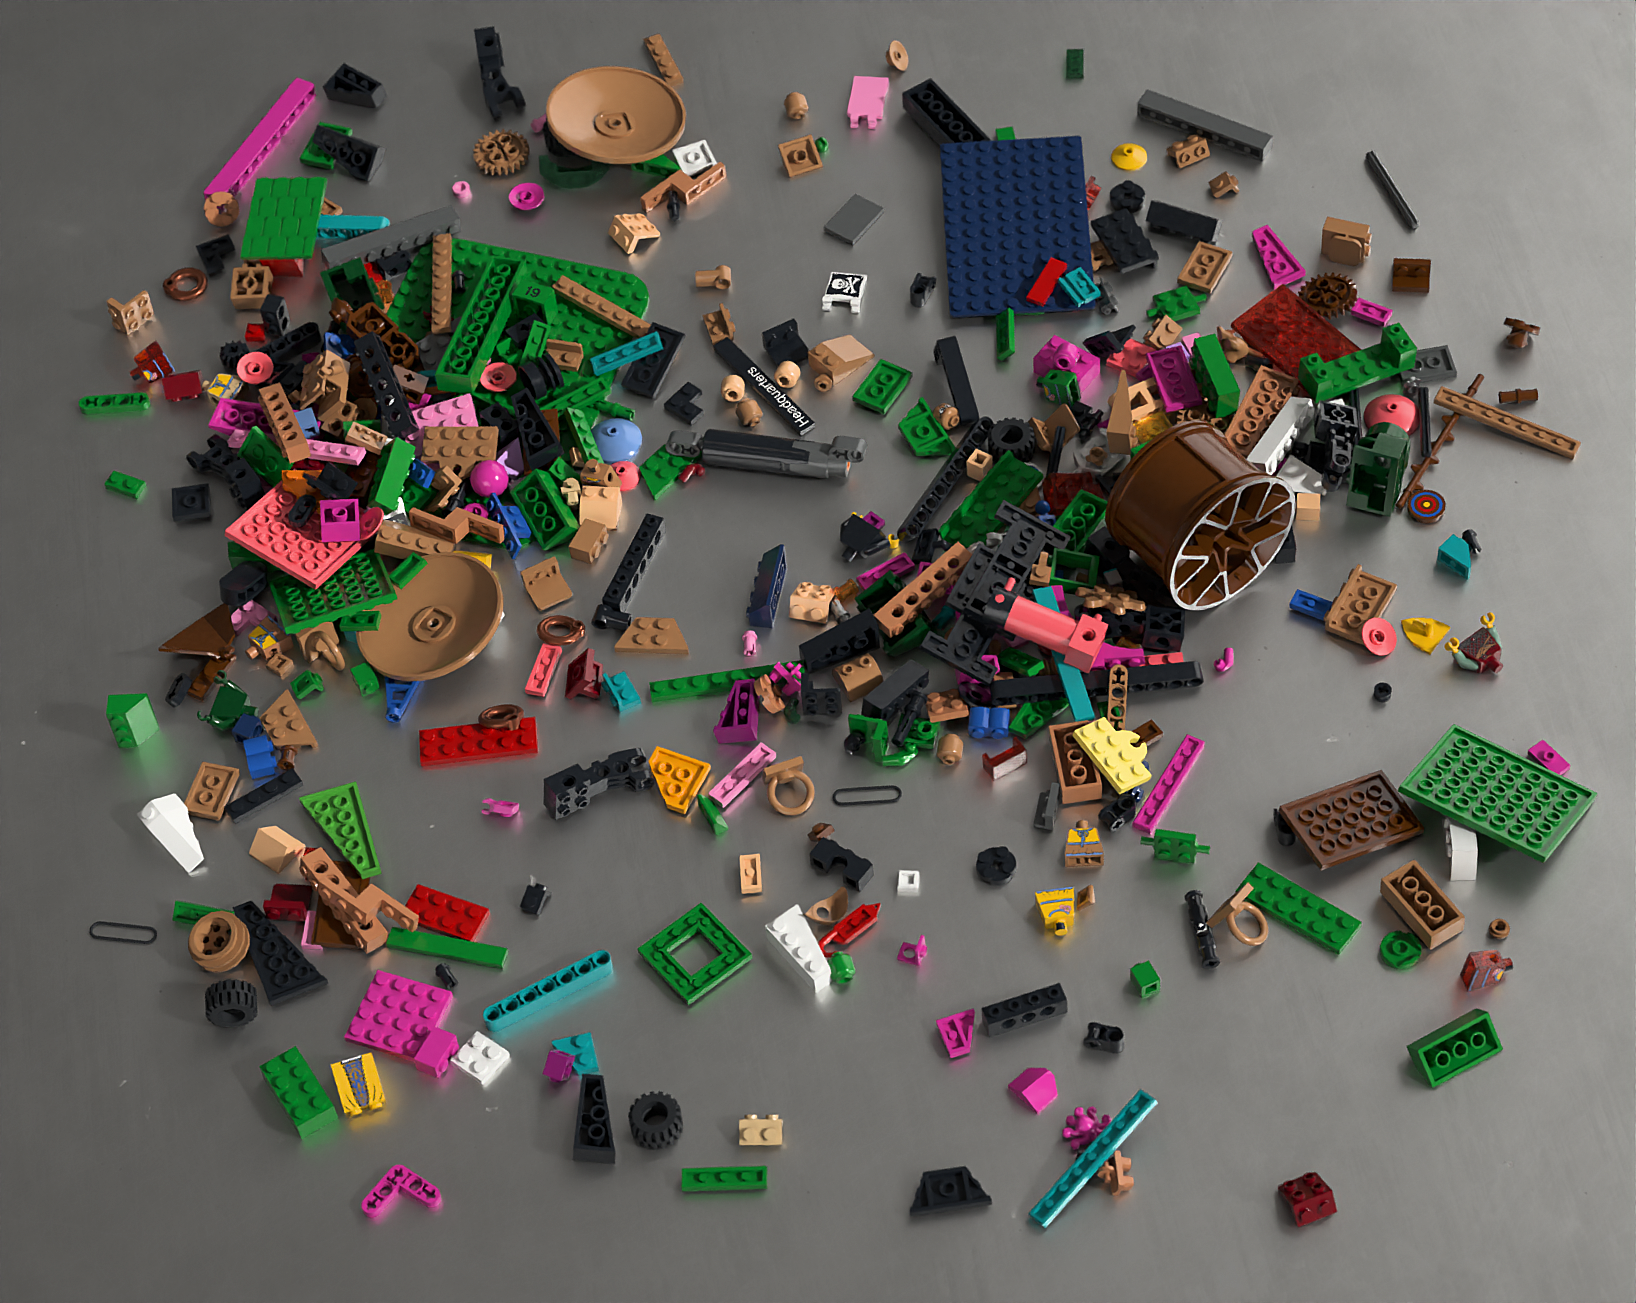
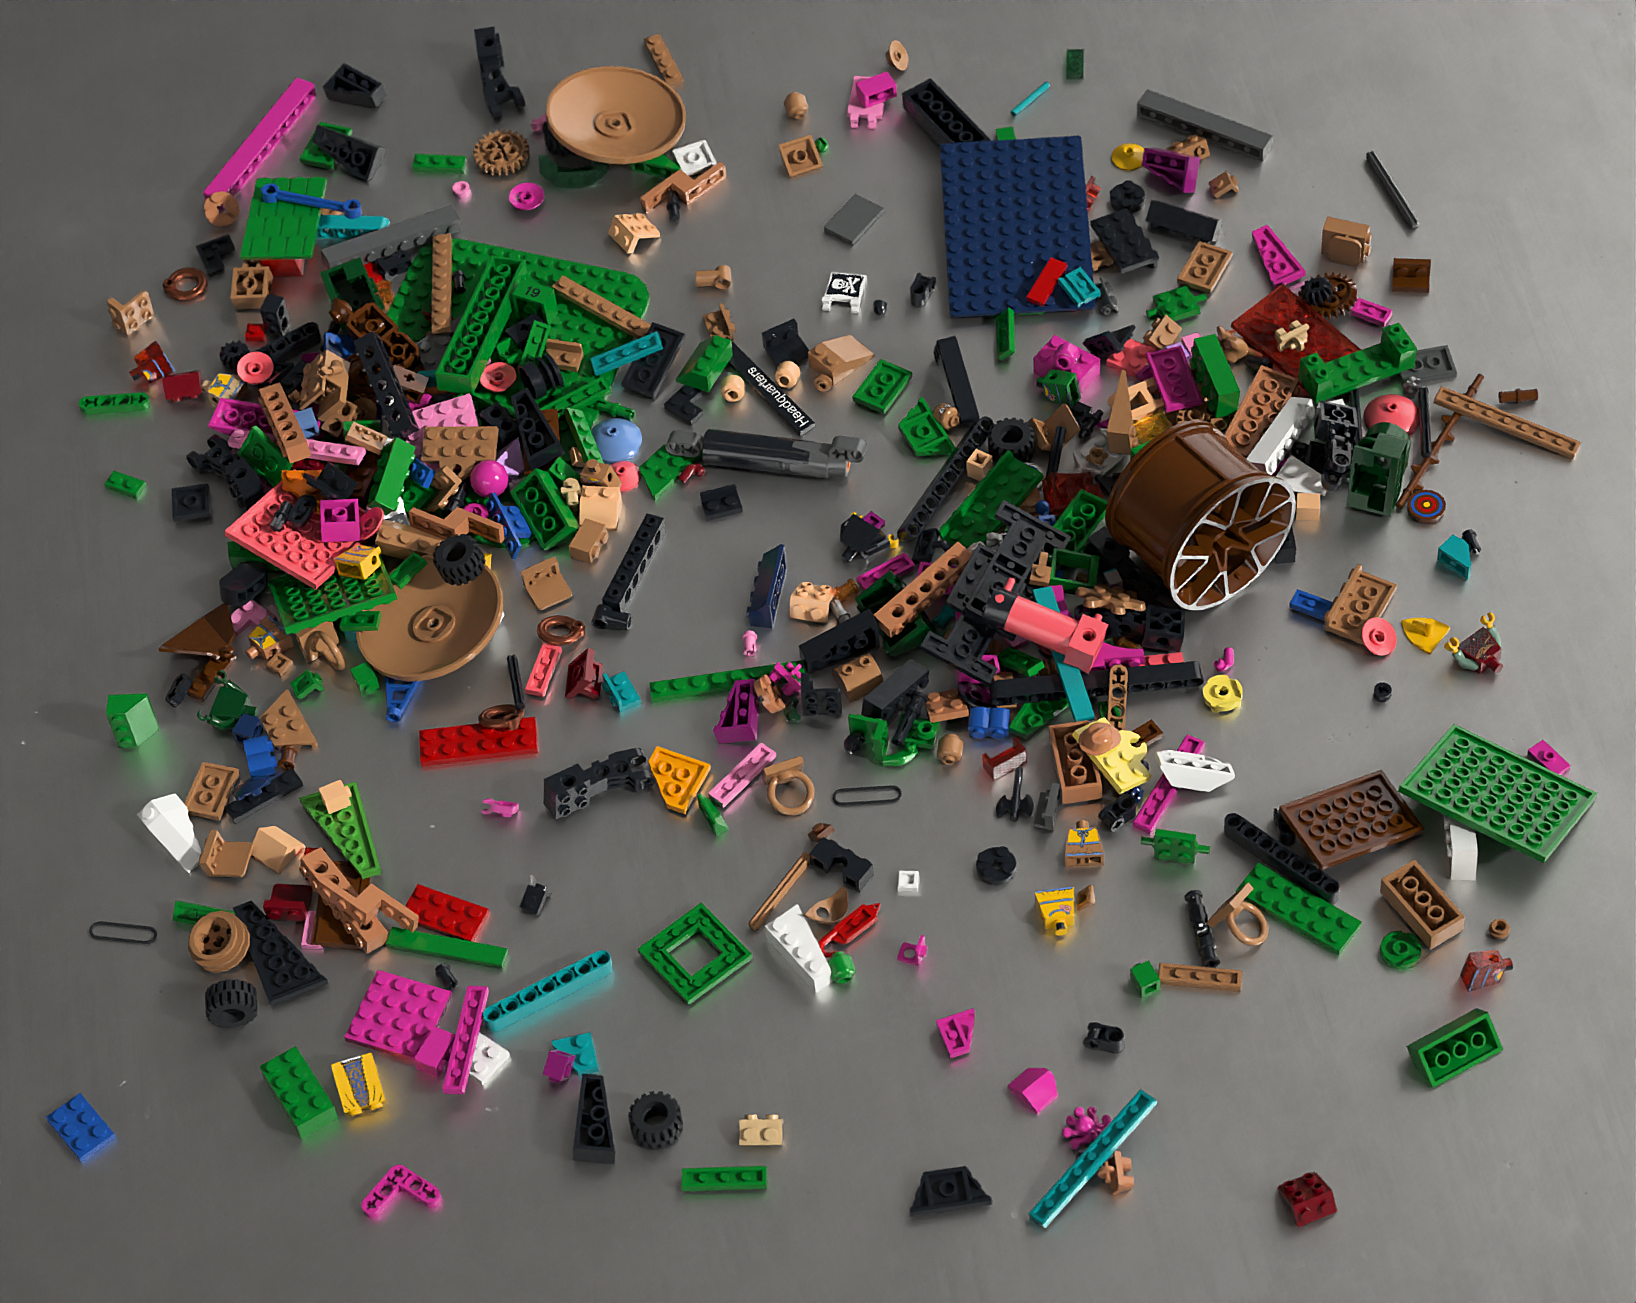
medium nougat wing [614,617,689,654] -> none
medium nougat head [735,398,763,427] -> none
light nougat plate [740,854,762,894] -> none
black brick [981,983,1067,1038] -> none
reddish brown plate [1503,317,1541,349] -> none
none -> blue plate [46,1093,116,1162]
none -> medium nougat bracket [199,830,254,877]
none -> dark blue dish [233,775,271,801]
none -> blue piece [261,183,362,219]
none -> black axle [270,501,293,532]
none -> light nougat brick [319,779,352,814]
none -> yellow torso [334,544,381,580]
none -> green plate [412,154,467,173]
none -> black tyre [433,534,485,586]
none -> dark pink plate [442,986,489,1094]
none -> black axle [507,654,526,710]
none -> green slope [676,335,733,392]
none -> black bracket [700,484,743,521]
none -> medium nougat axle [748,852,810,931]
none -> dark pink brick [856,71,897,108]
none -> black hinge [873,300,888,315]
none -> black piece [996,767,1034,821]
none -> teal bar [1010,81,1050,116]
none -> nougat piece [1078,723,1121,756]
none -> magenta wedge [1142,148,1200,193]
none -> white wedge [1156,750,1235,792]
none -> medium nougat tile [1158,963,1242,992]
none -> light yellow plate [1203,675,1243,712]
none -> black beam [1224,813,1340,905]
none -> tan hips [1274,320,1310,352]
none -> black gear [1301,275,1333,307]

